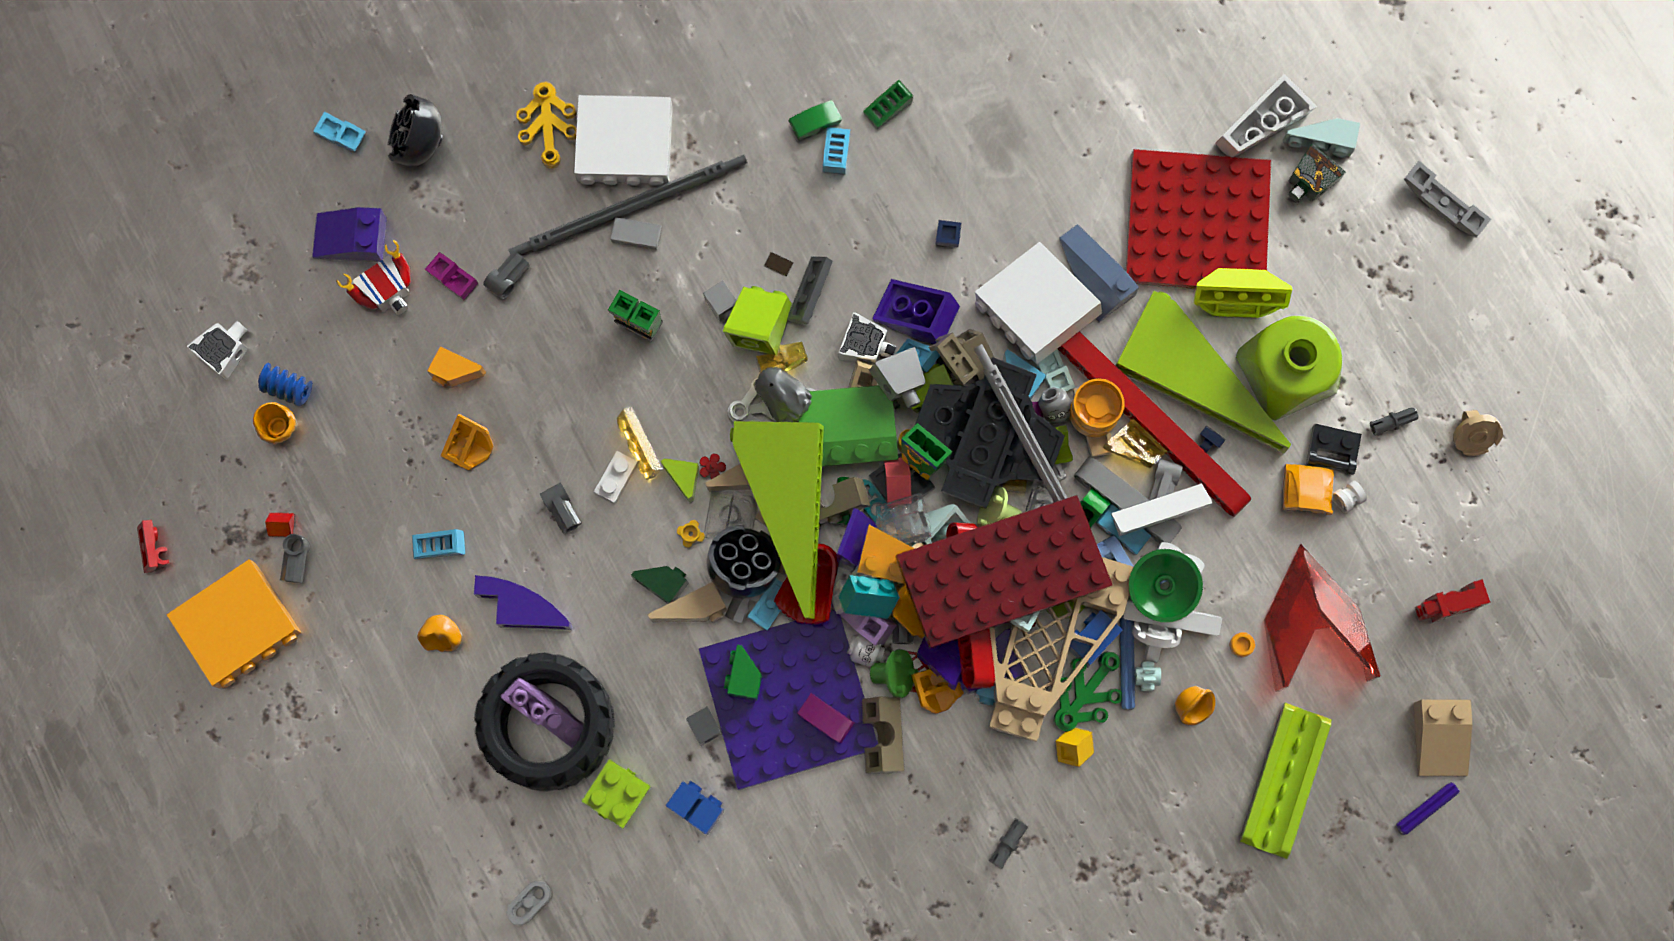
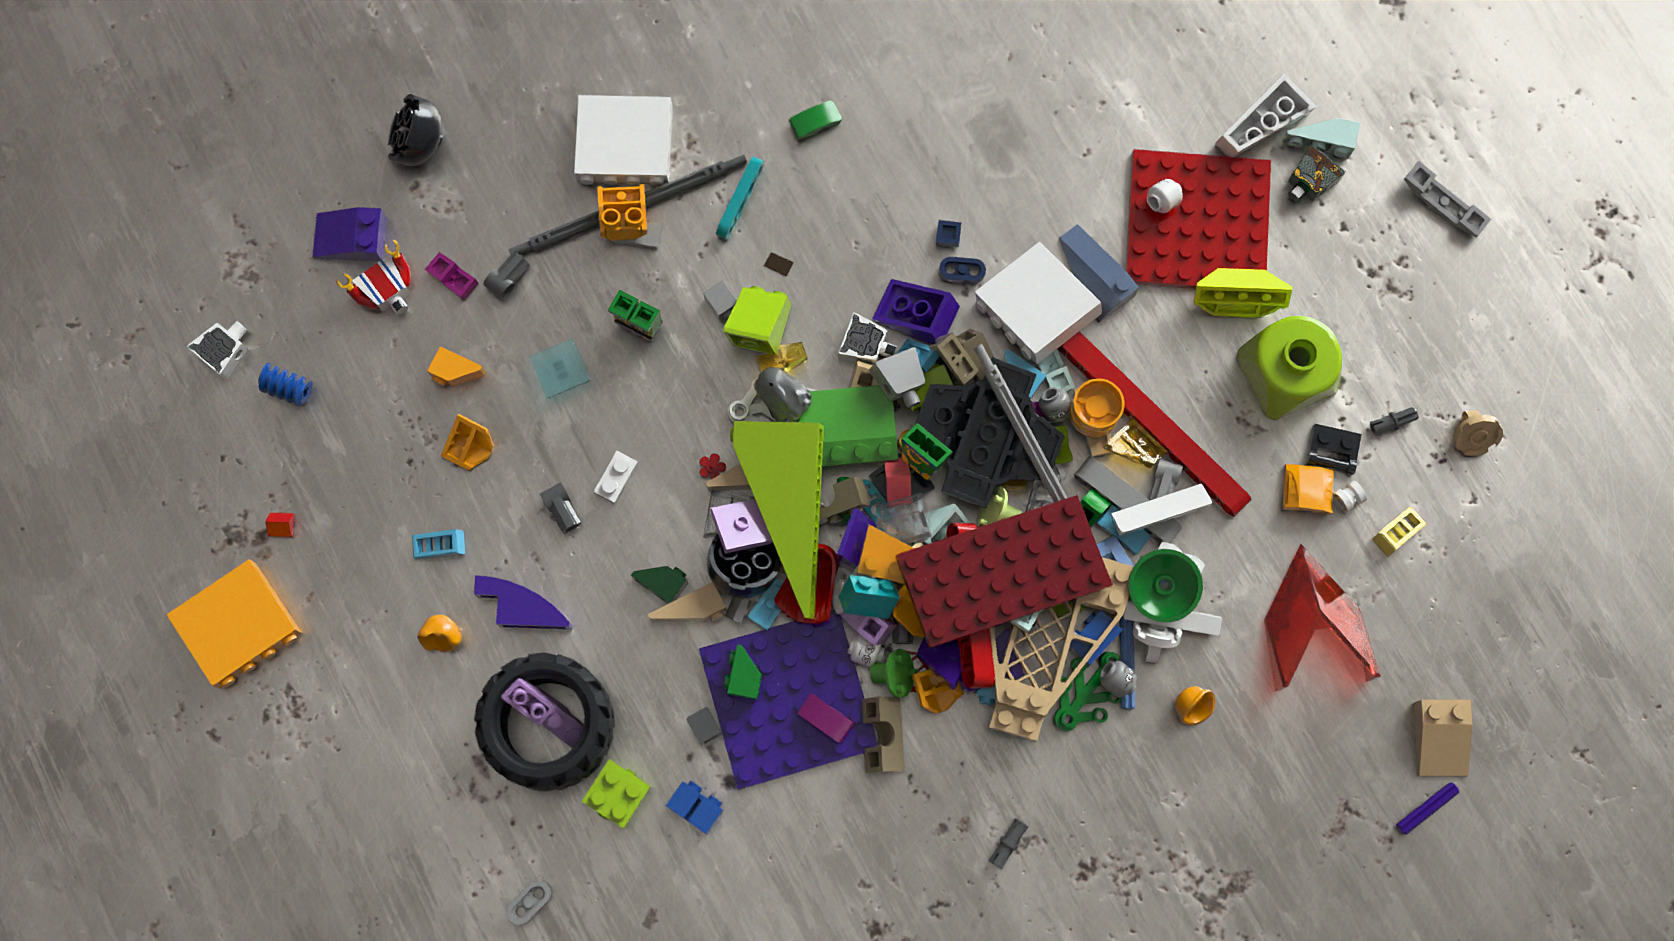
plate [137,520,169,573] -> none
light orange hair [253,402,296,444] -> none
dark grey piece [280,534,310,583] -> none
medium azure slope [313,112,366,152] -> none
yellow plant [516,82,577,169] -> none
clear yellow plate [617,406,662,480] -> none
lime slope [661,458,699,503] -> none
yellow plate [677,520,705,548] -> none
dark grey plate [787,256,833,324] -> none
medium azure slope [823,127,850,174] -> none
green slope [863,80,913,129] -> none
yellow panel [1056,728,1094,767] -> none
lime slope [1116,291,1291,453] -> none
light aqua gear [1135,661,1161,691] -> none
dark blue tile [1200,425,1226,453] -> none
light orange tile [1229,632,1255,657] -> none
lime plate [1239,703,1332,859] -> none
red hips [1415,579,1491,623] -> none
none -> clear light blue piece [529,338,591,399]
none -> light orange slope [597,184,647,241]
none -> plate [710,499,772,553]
none -> teal beam [716,156,764,240]
none -> dark blue plate [939,257,986,284]
none -> light grey head [1100,661,1137,697]
none -> white head [1147,179,1182,213]
none -> light yellow slope [1373,507,1426,556]

